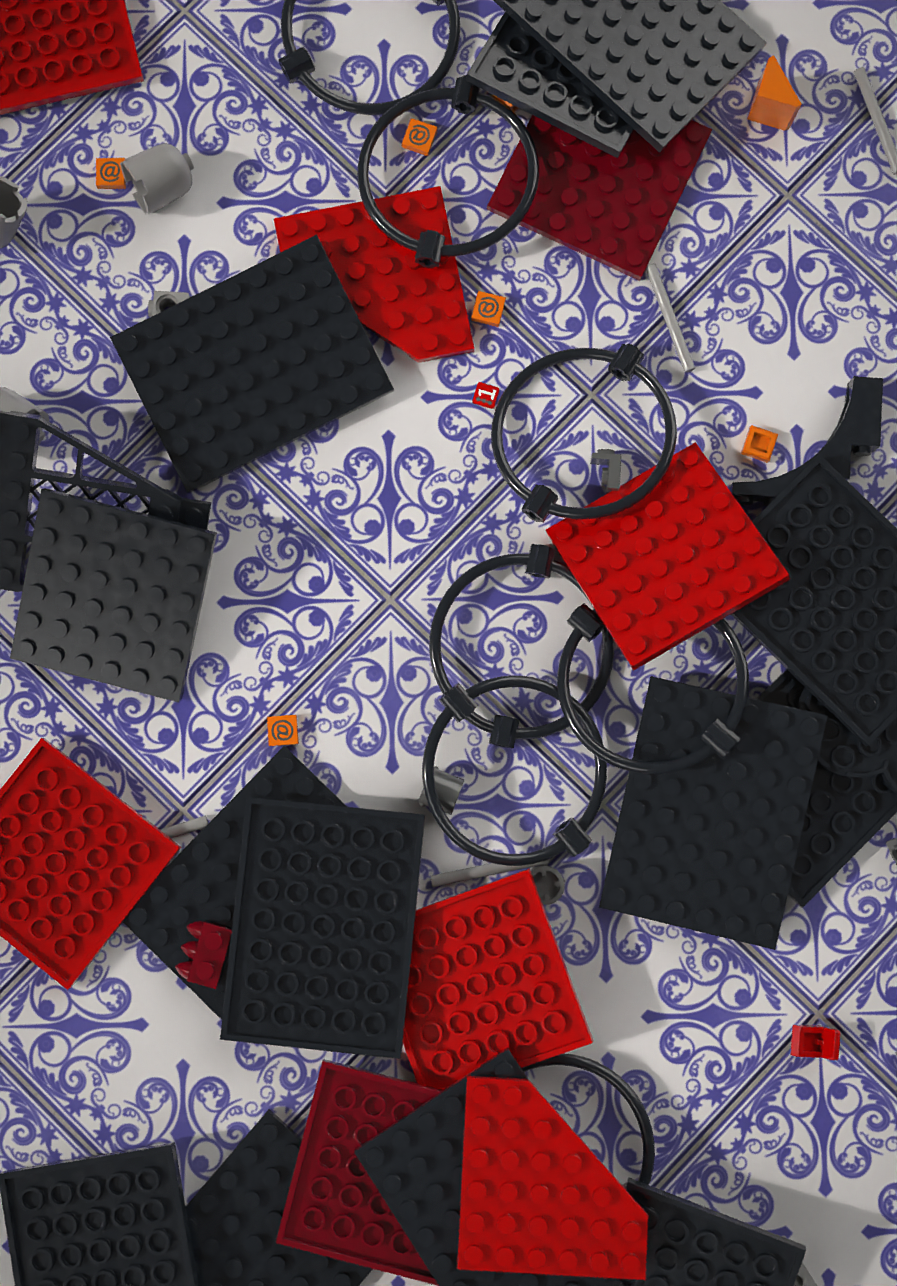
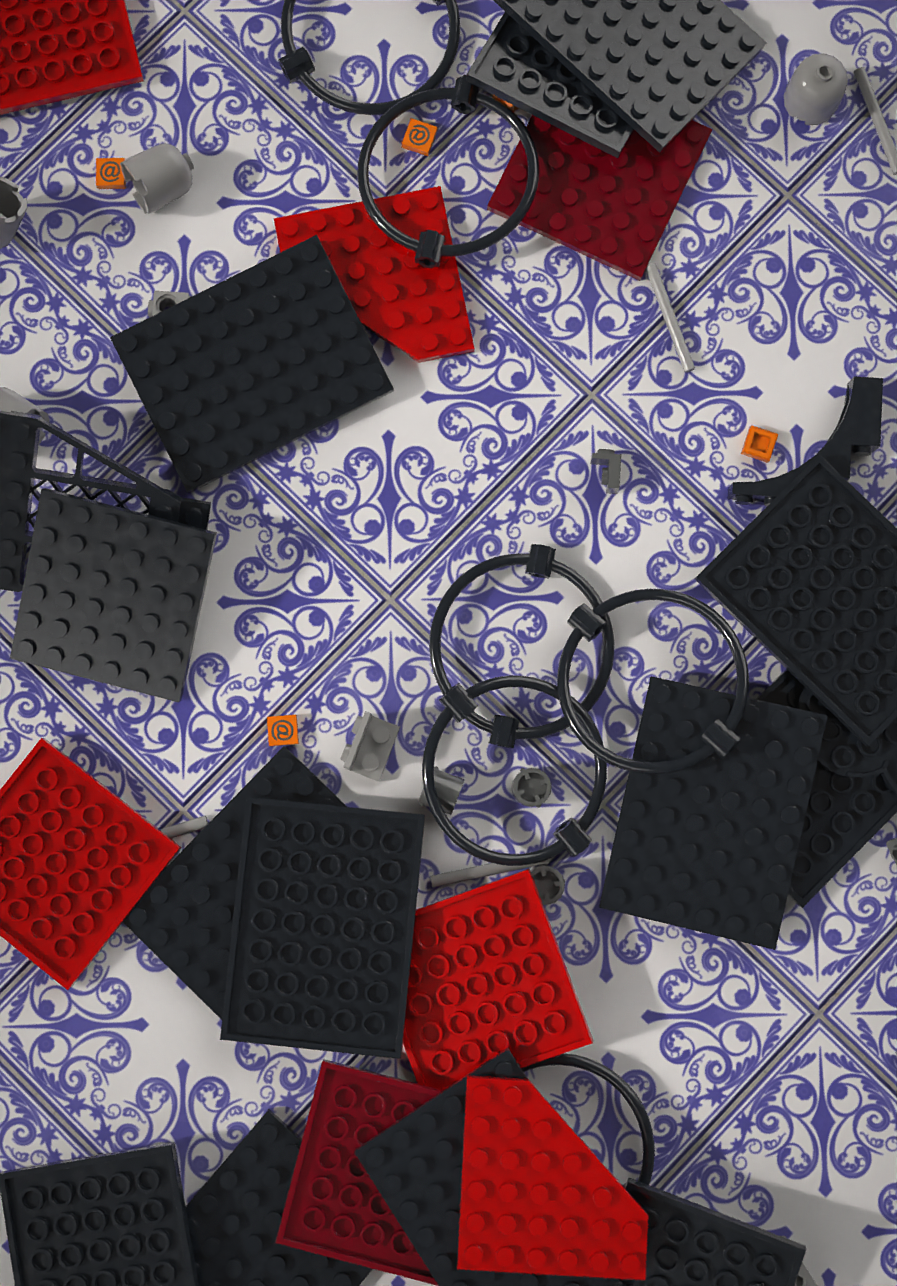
dark red plate [175,921,232,989] -> none
orange tile [471,291,506,327] -> none
red sticker [472,382,500,409] -> none
black piece [491,344,677,523] -> none
red plate [546,442,790,671] -> none
orange slope [747,55,802,131] -> none
red bracket [790,1025,840,1061] -> none
none -> light grey bracket [341,711,400,781]
none -> dark grey piece [511,768,552,808]
none -> light grey cylinder [783,53,848,125]

